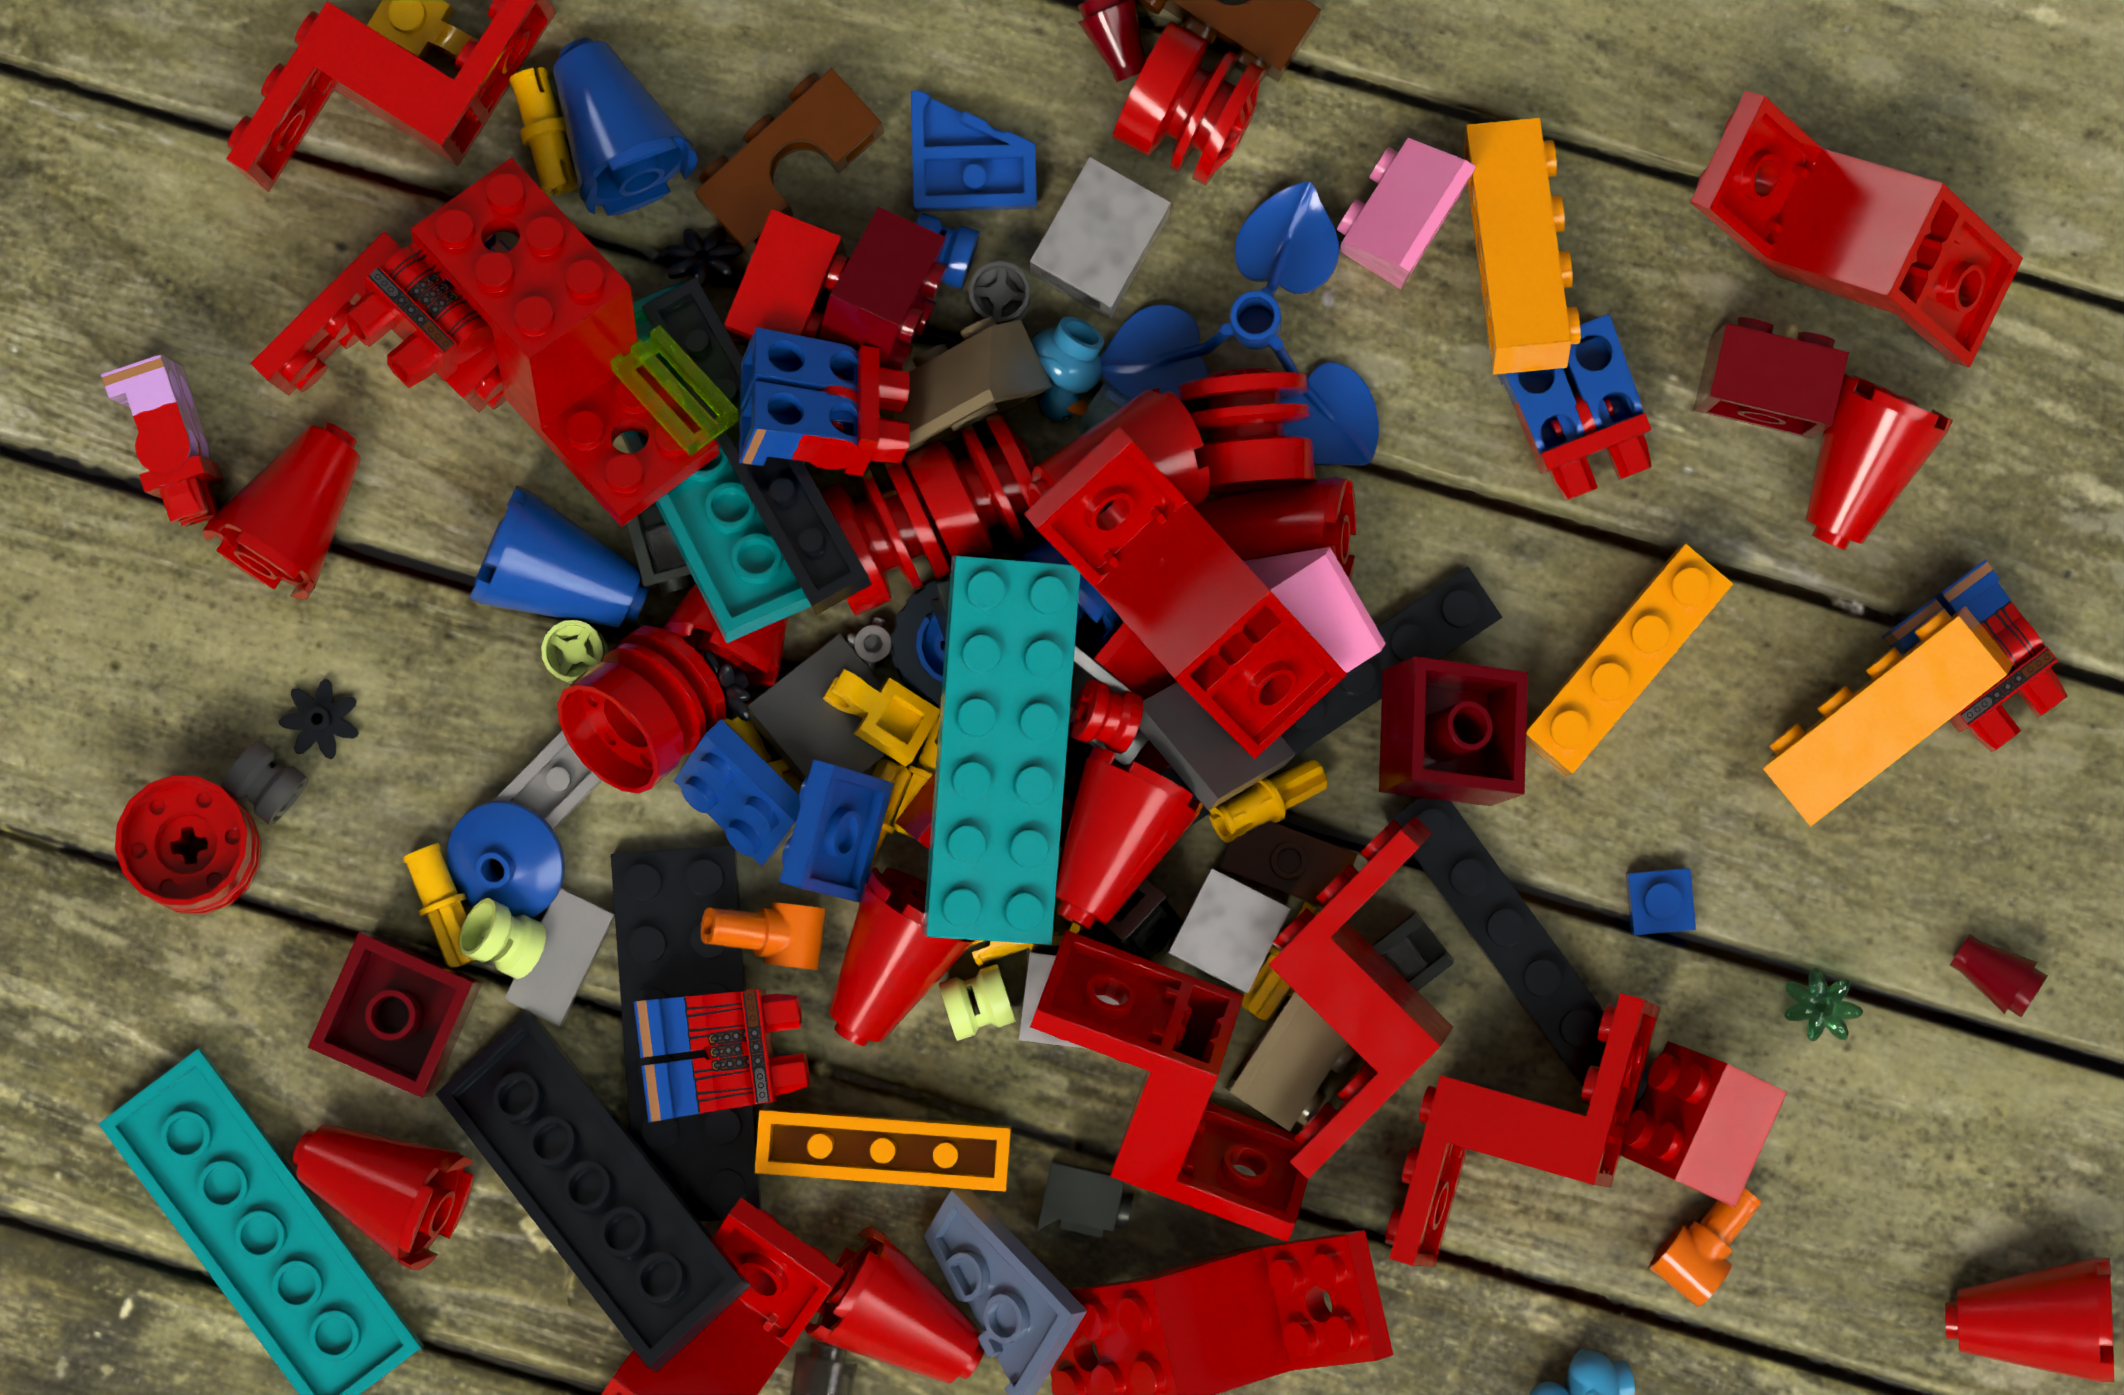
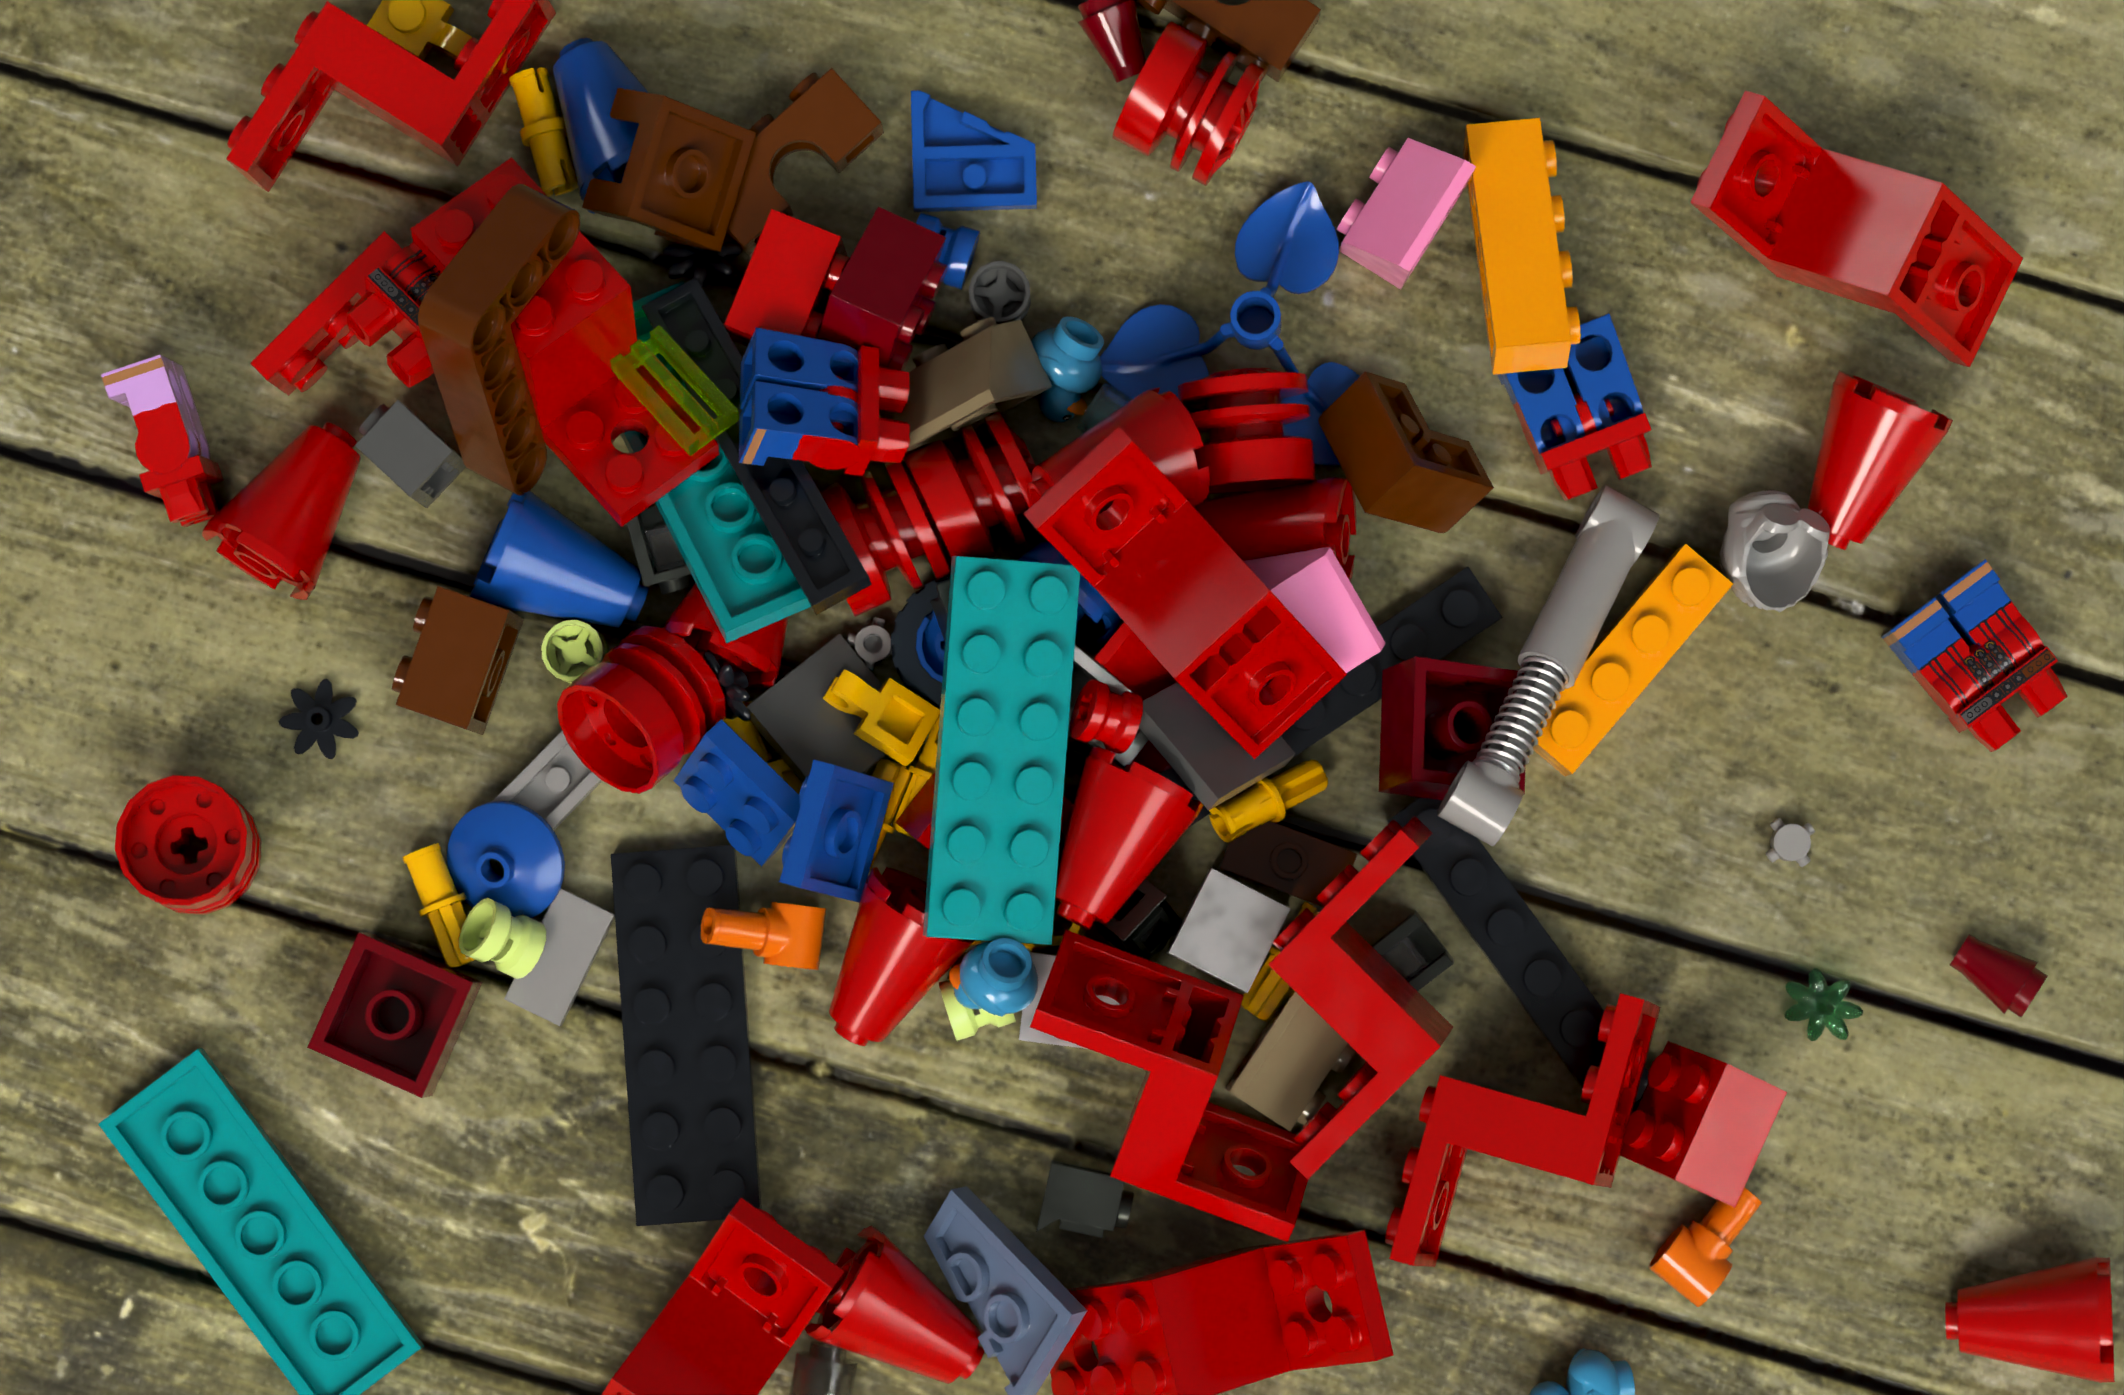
dark grey wheel [221,739,309,826] -> none
red cone [293,1124,474,1271] -> none
black plate [435,1011,751,1372] -> none
hips [634,989,811,1122] -> none
light orange brick [755,1108,1012,1192] -> none
flat silver piece [1030,157,1171,319] -> none
blue plate [1626,868,1696,935] -> none
dark red brick [1693,317,1849,439] -> none
light orange brick [1763,606,2013,827] -> none
none -> dark grey brick [355,400,466,508]
none -> reddish brown brick [392,586,524,735]
none -> reddish brown beam [418,184,580,495]
none -> reddish brown panel [582,88,756,252]
none -> dark azure animal [949,938,1038,1017]
none -> reddish brown panel [1318,371,1494,533]
none -> light grey piece [1437,484,1660,847]
none -> light grey hair [1719,490,1830,612]
none -> light grey piece [1766,818,1815,867]

